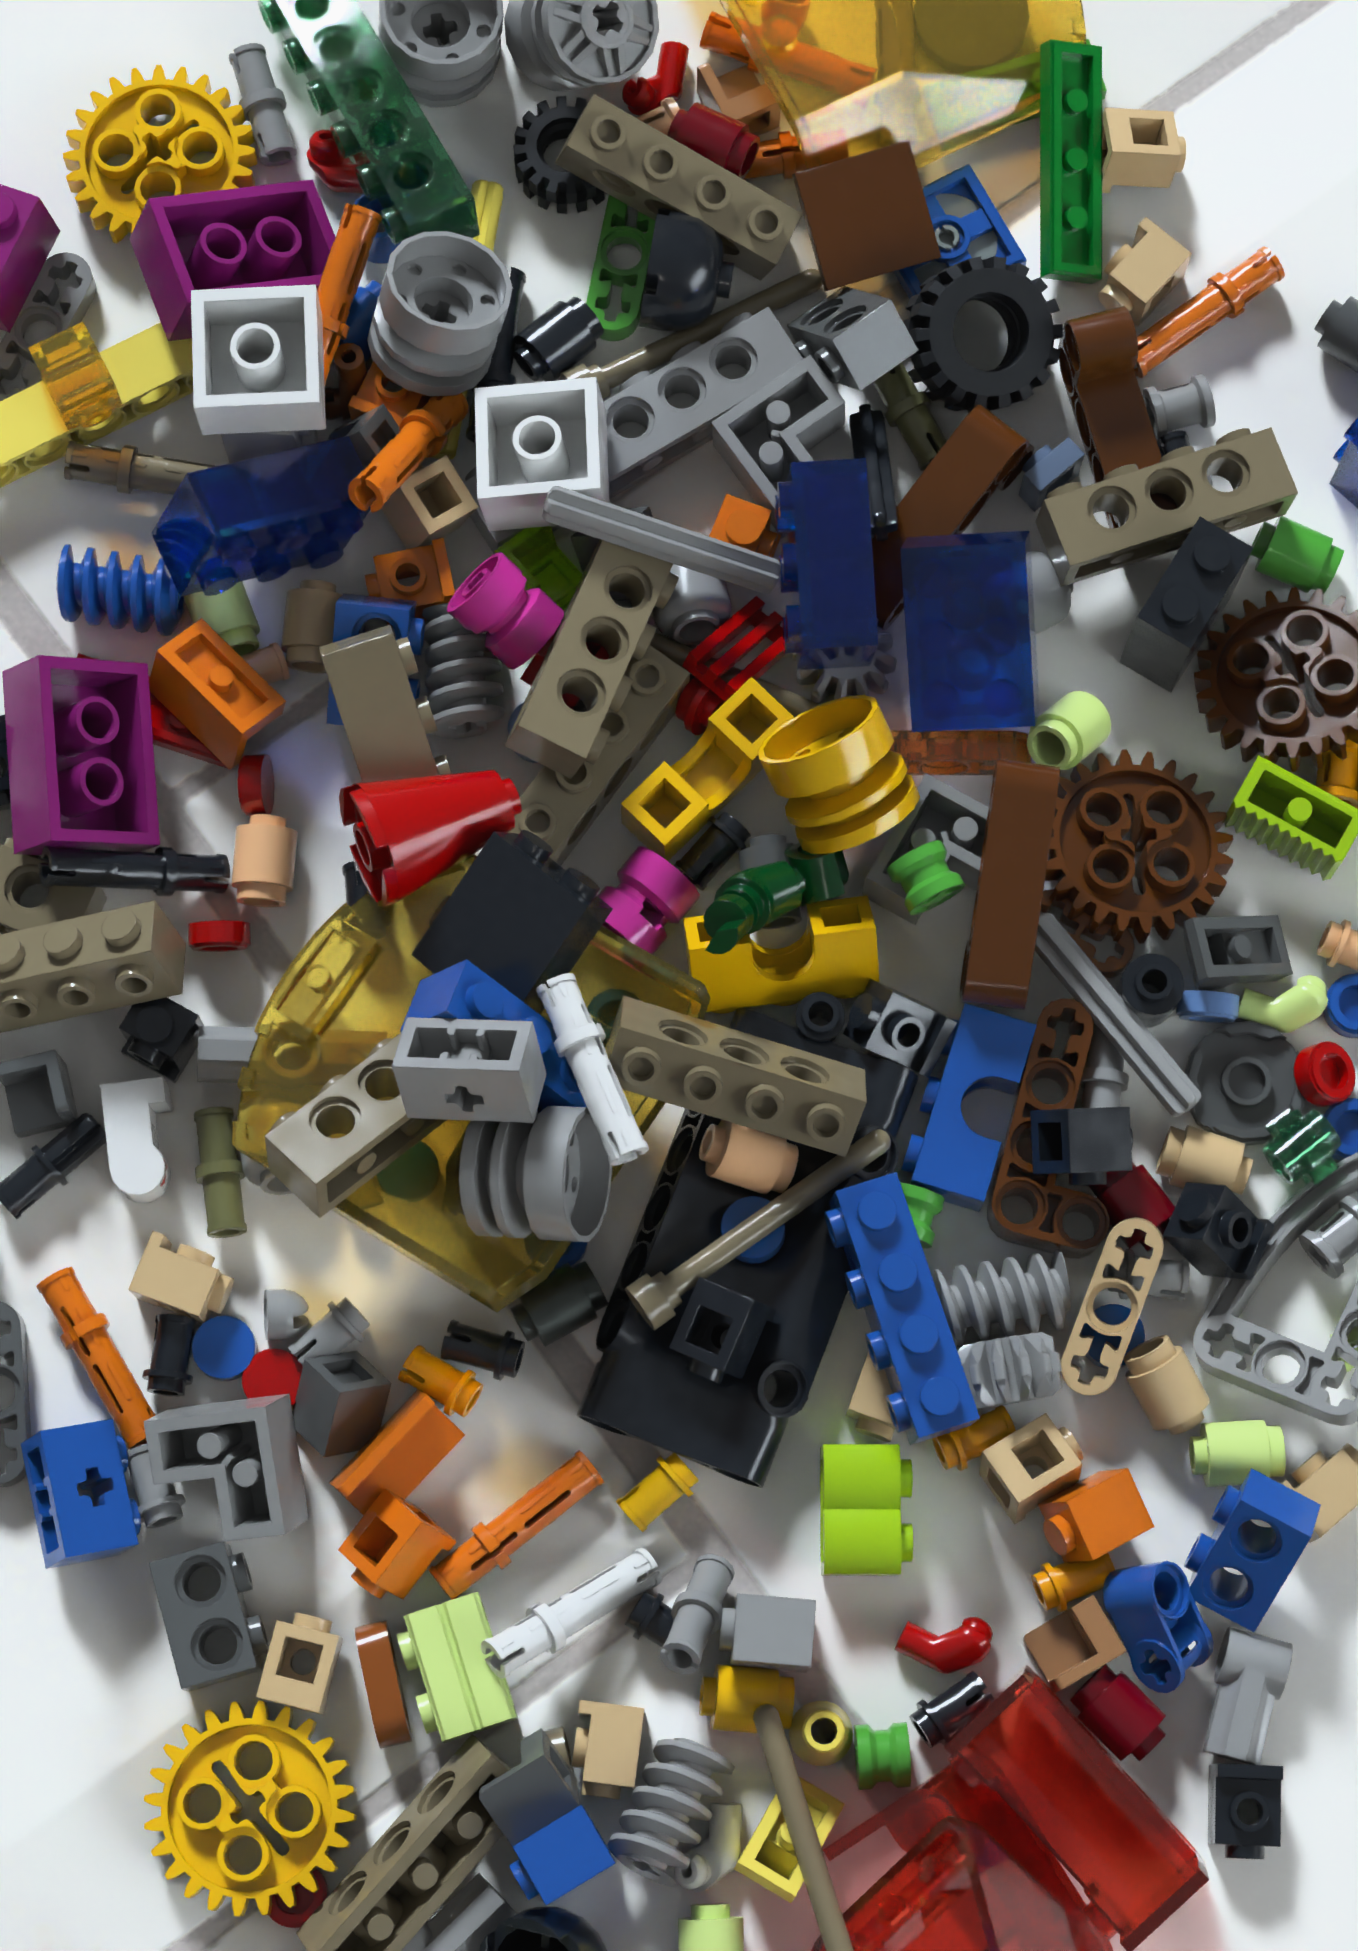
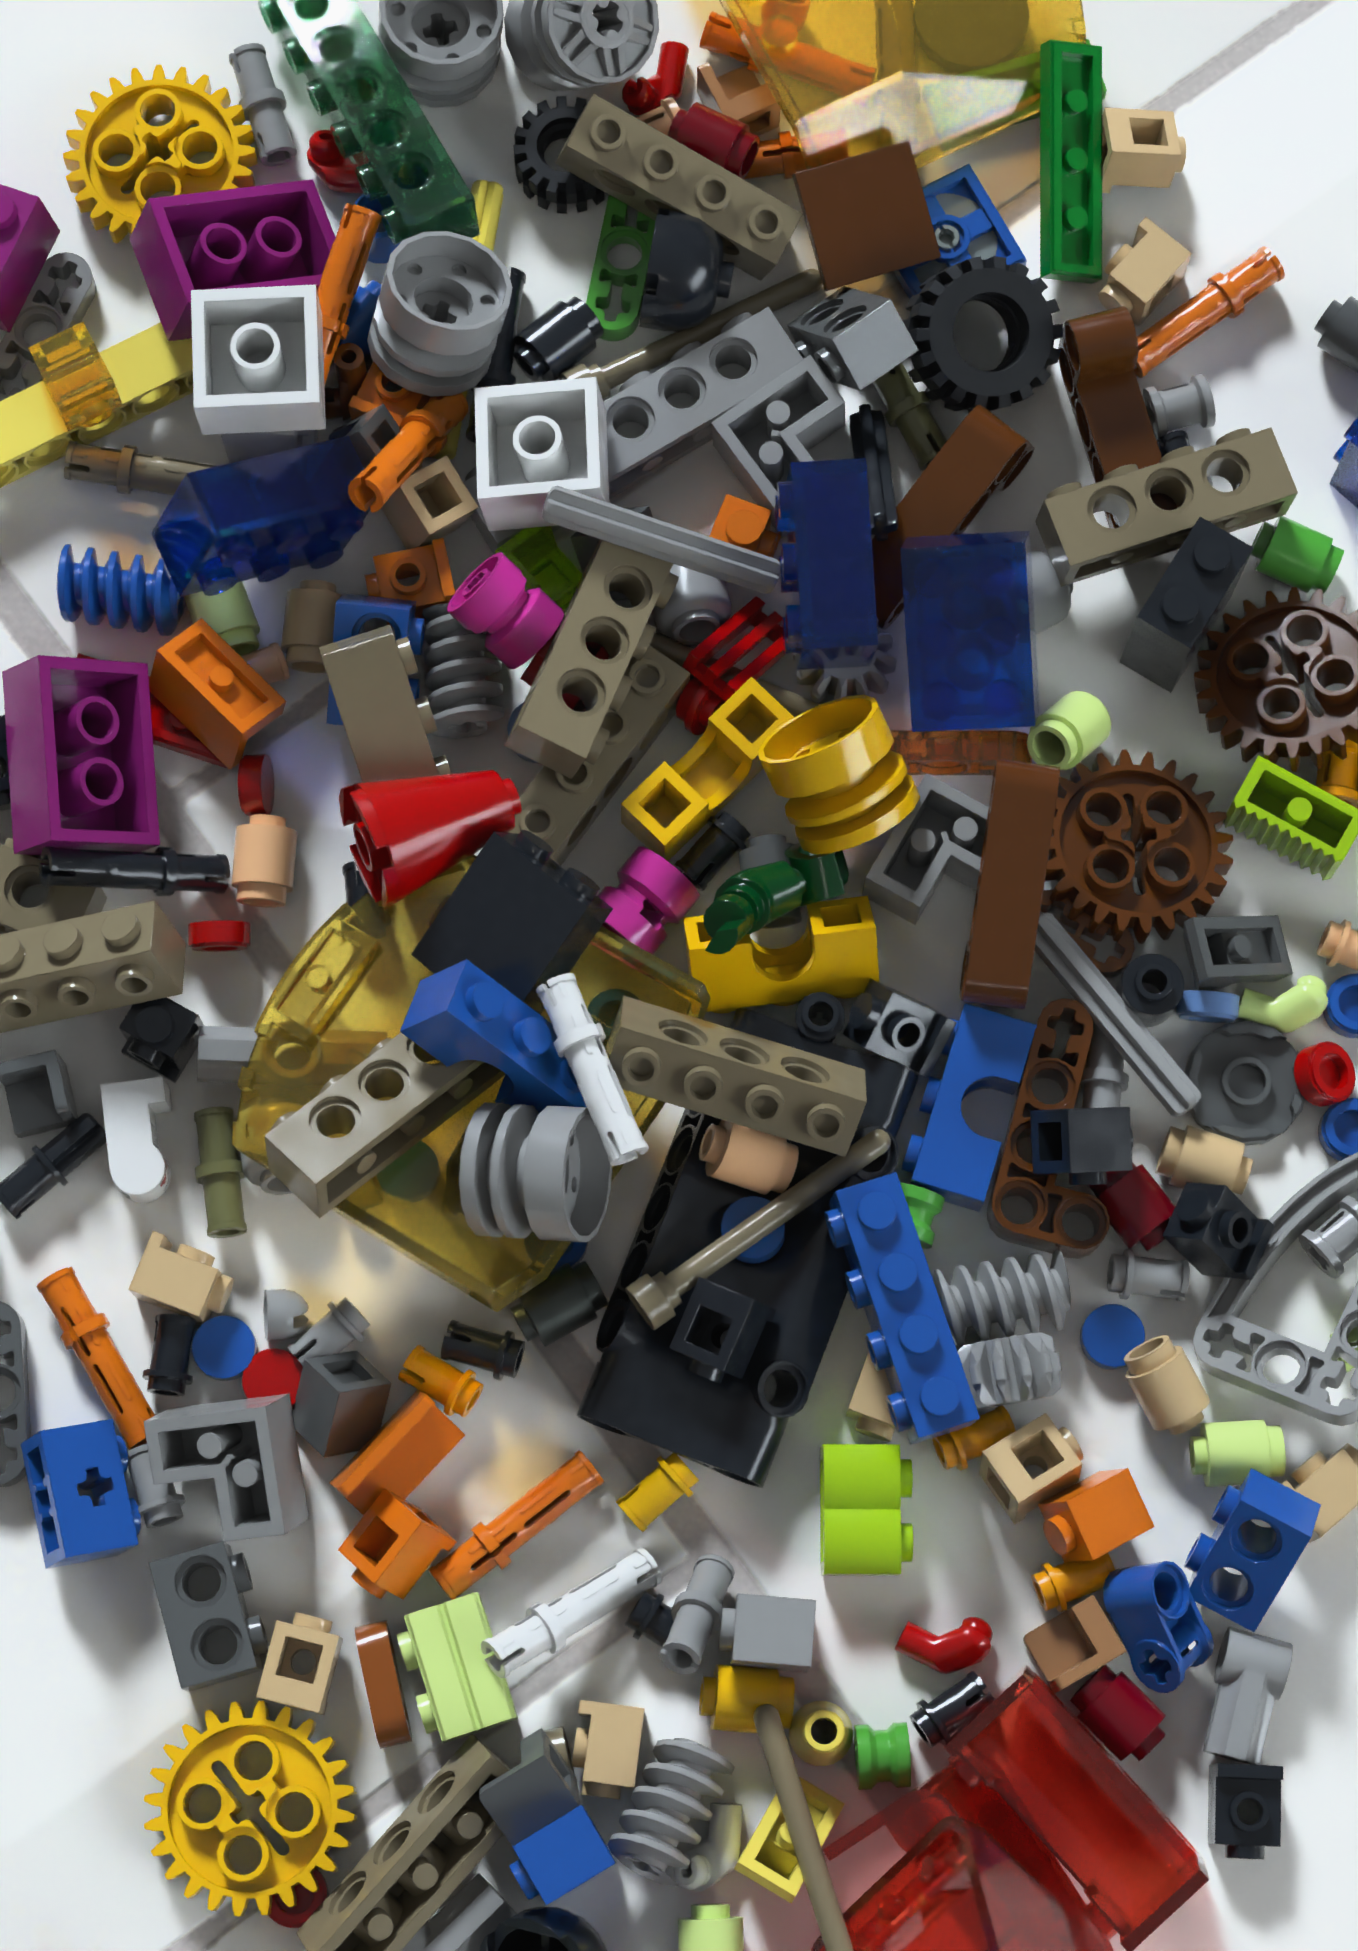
light grey brick [392,1017,547,1123] -> none
bright green wheel [886,840,965,915] -> none
sand blue plate [1018,437,1085,512] -> none
tan beam [1061,1217,1164,1396] -> none
clear green gear [1262,1108,1342,1186] -> none

